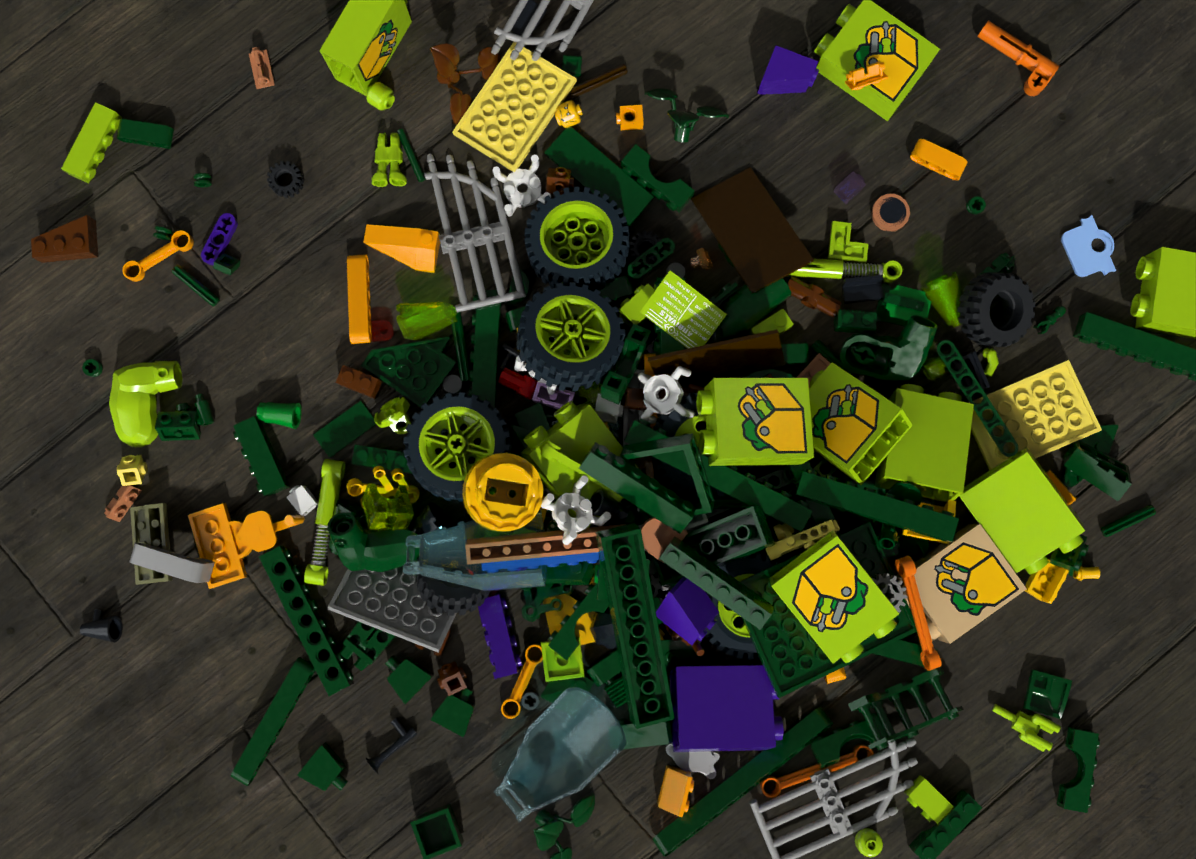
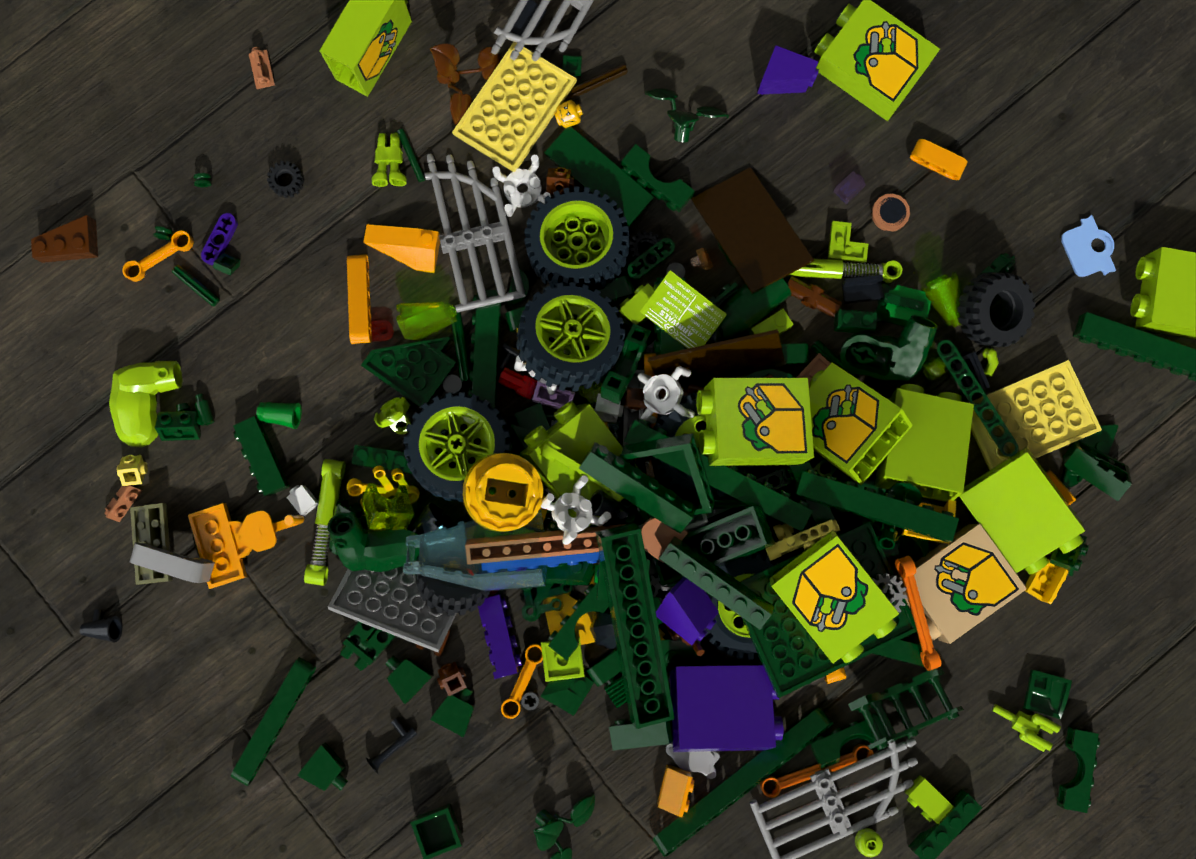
lime brick [61,102,122,184] -> none
dark green bush [82,359,103,377] -> none
dark green beam [117,119,174,149] -> none
dark green brick [259,546,354,696] -> none
dark green piece [313,401,376,458] -> none
reddish brown brick [335,365,382,399] -> none
lime head [366,82,395,110] -> none
clear light blue windscreen [494,687,626,823] -> none
light orange brick [616,105,643,131] -> none
light orange hinge [845,61,888,90] -> none
dark green bush [966,196,986,215] -> none
orange piece [977,20,1060,96] -> none
dark green piece [1033,306,1066,334] -> none
yellow pin [1073,566,1100,581] -> none
dark green axle [1101,505,1156,537] -> none

